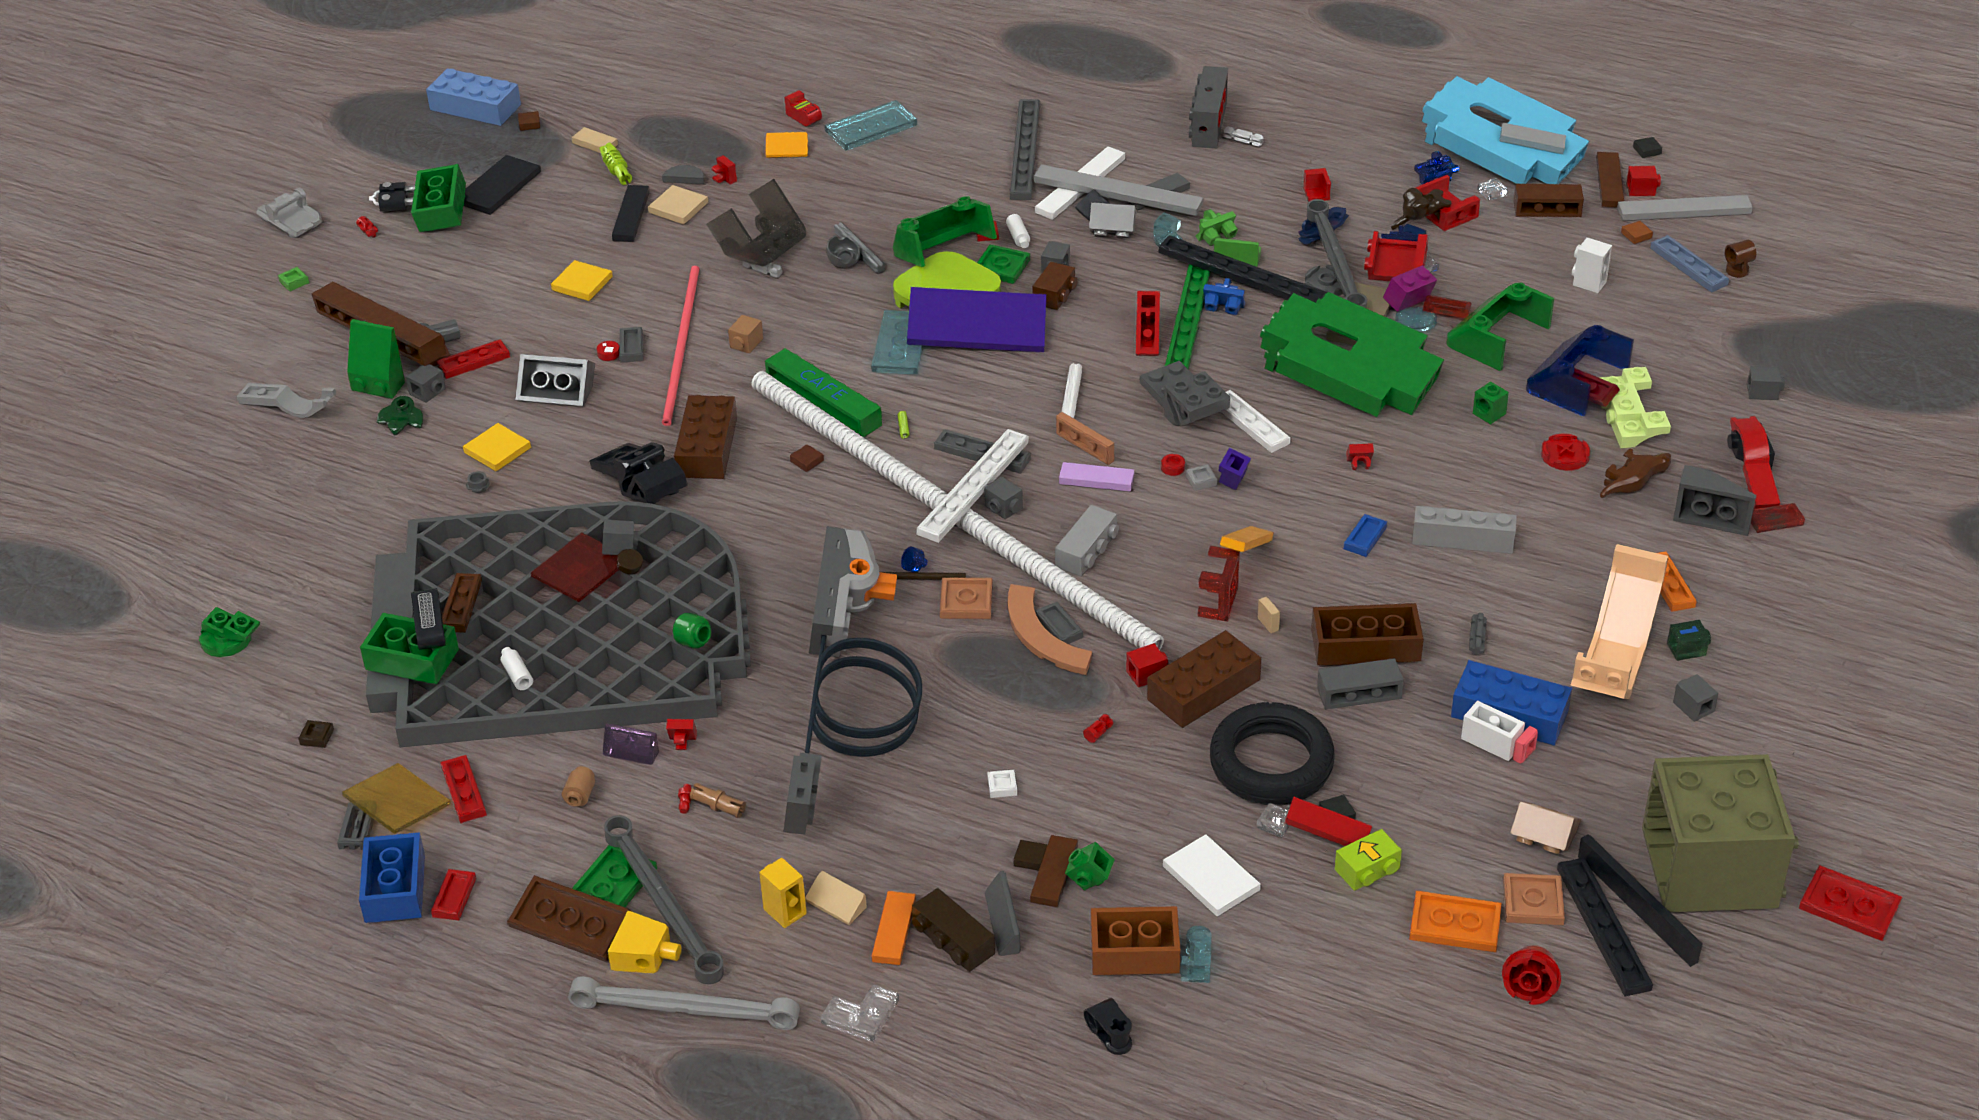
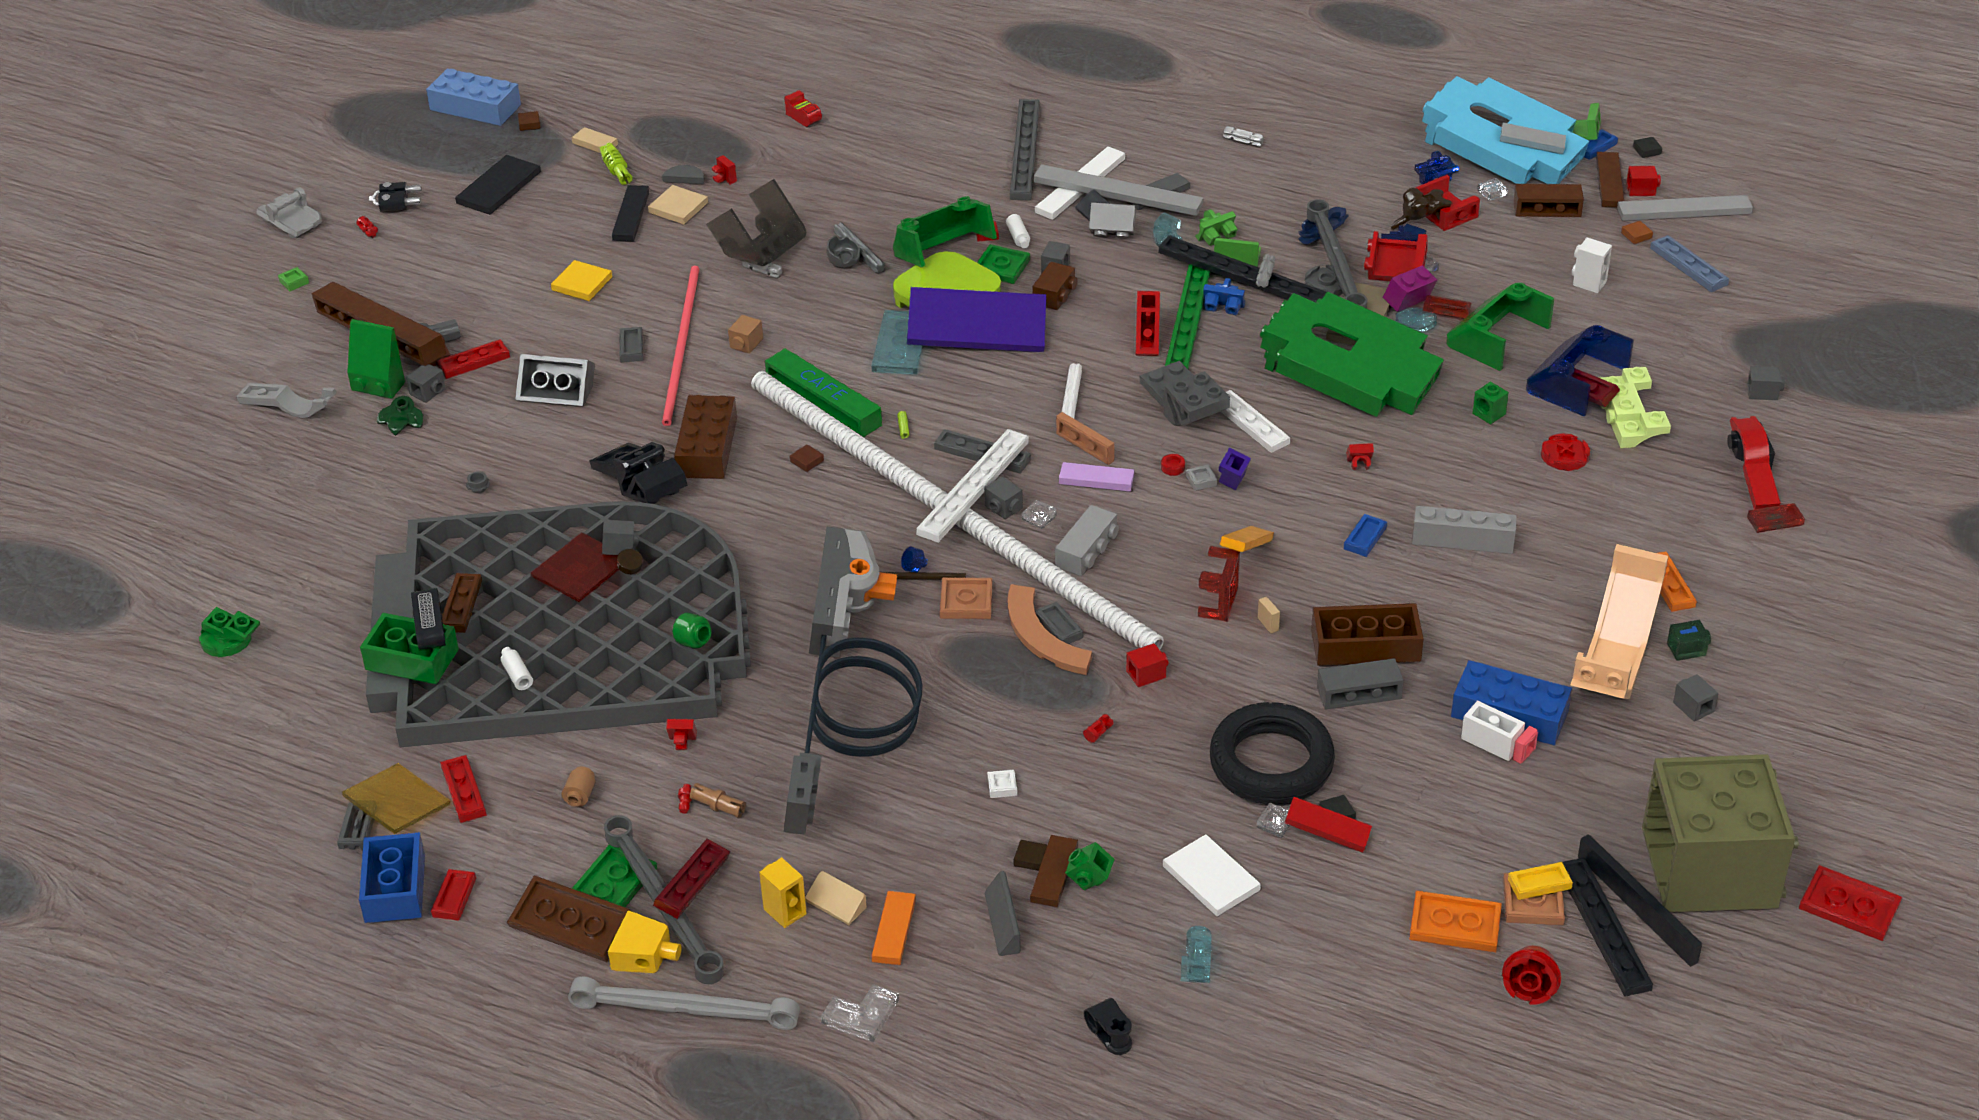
dark brown tile [298,720,334,748] -> none
green brick [411,164,466,232] -> none
yellow tile [463,423,531,471] -> none
red tile [597,341,619,361] -> none
clear purple slope [603,723,659,765] -> none
light orange slope [766,132,809,158] -> none
clear light blue tile [825,100,917,151] -> none
dark brown brick [912,888,995,972] -> none
dark orange brick [1091,906,1180,975] -> none
reddish brown brick [1147,630,1261,728] -> none
dark grey brick [1189,66,1228,149] -> none
red panel [1303,168,1331,202] -> none
lime brick [1334,829,1402,891] -> none
dark grey axle [1469,612,1487,656] -> none
slope [1510,801,1581,854] -> none
reddish brown animal [1600,448,1671,498] -> none
dark grey slope [1673,465,1756,536] -> none
reddish brown piece [1725,240,1757,278] -> none
none -> dark red tile [653,839,730,919]
none -> clear plate [1022,500,1057,529]
none -> light grey axle [1256,254,1276,288]
none -> yellow tile [1508,862,1573,900]
none -> bright green panel [1573,103,1601,140]
none -> blue tile [1584,129,1618,160]

